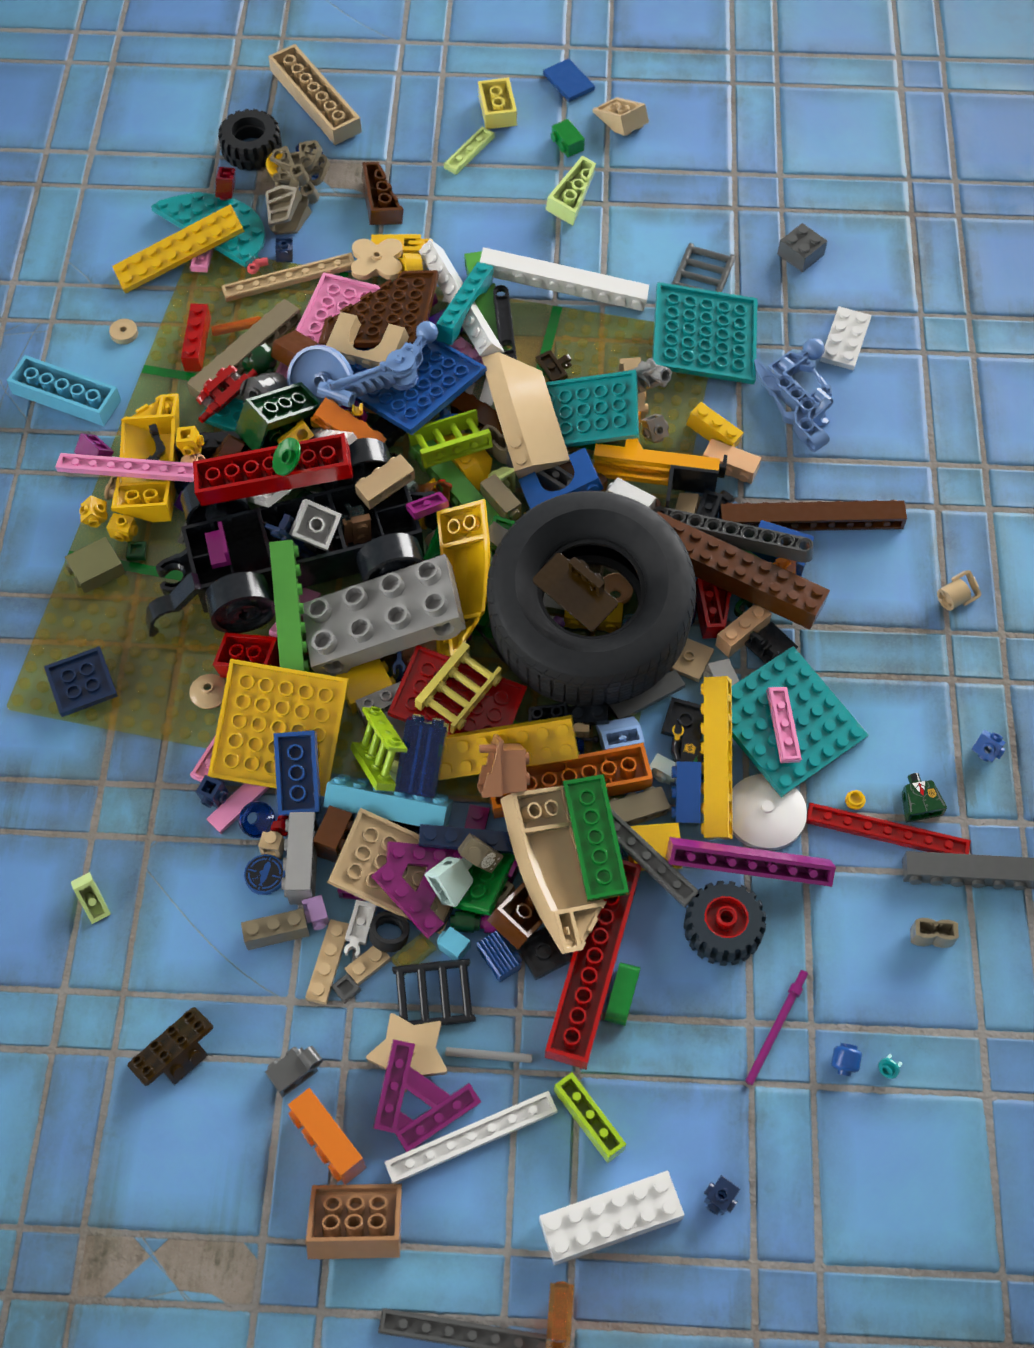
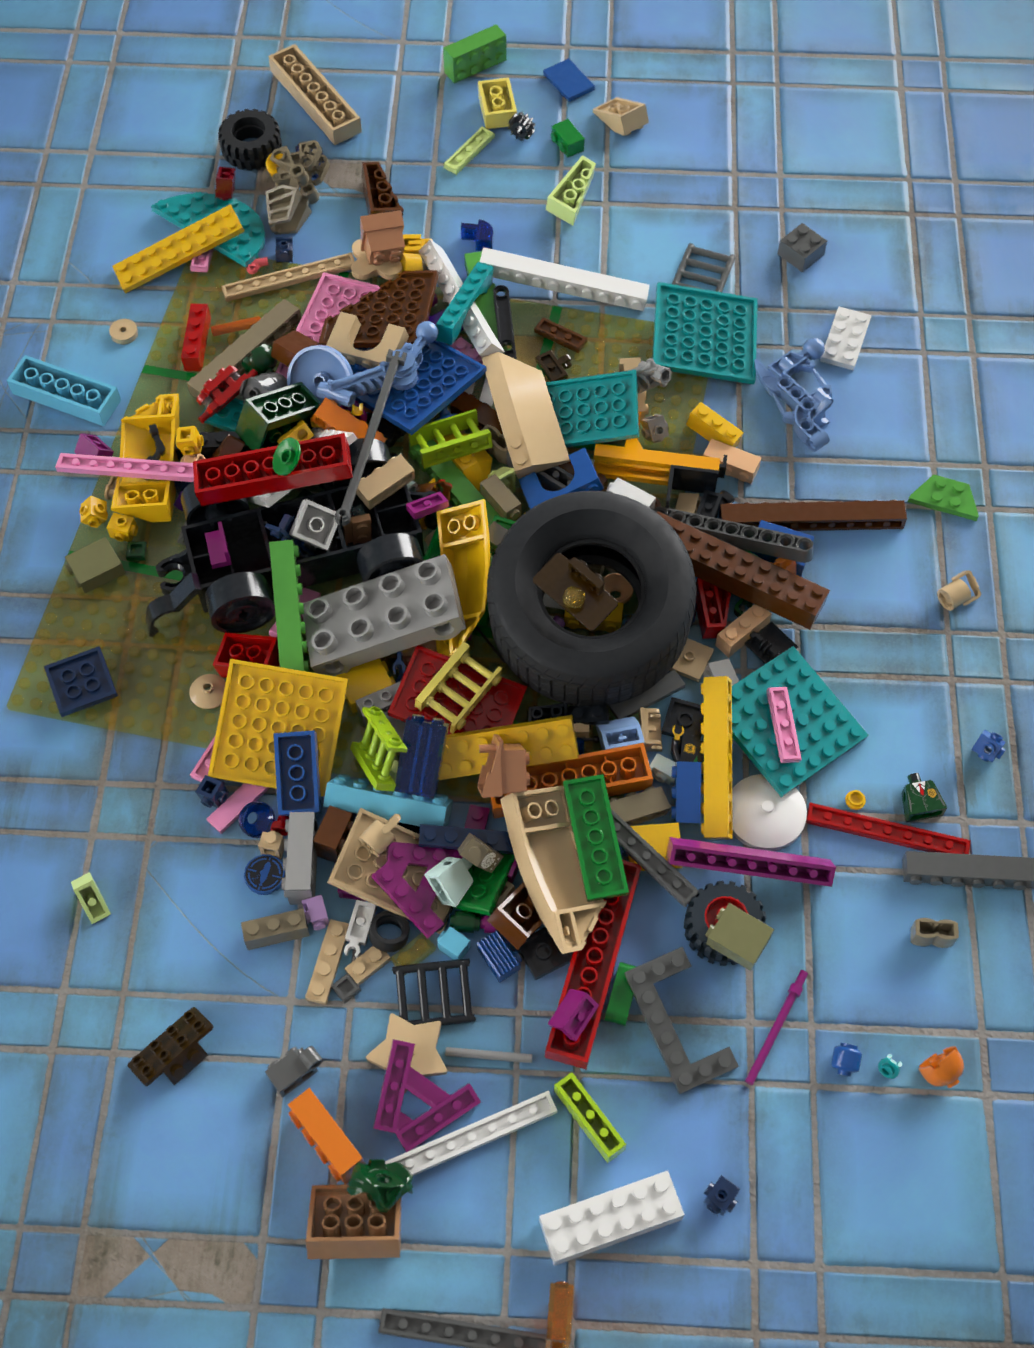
none -> dark grey hinge [335,349,407,526]
none -> dark green piece [347,1159,413,1213]
none -> tan piece [359,814,401,857]
none -> nougat piece [360,210,405,266]
none -> bright green brick [443,24,507,83]
none -> clear blue brick [461,219,494,251]
none -> black gear [508,112,536,141]
none -> reddish brown tile [534,317,587,353]
none -> magenta panel [548,989,599,1041]
none -> clear yellow piece [563,587,585,609]
none -> dark grey plate [624,947,739,1094]
none -> tan hinge [639,707,662,752]
none -> olive brick [705,903,774,971]
none -> bright green wing [908,474,979,521]
none -> orange cylinder [918,1046,964,1088]

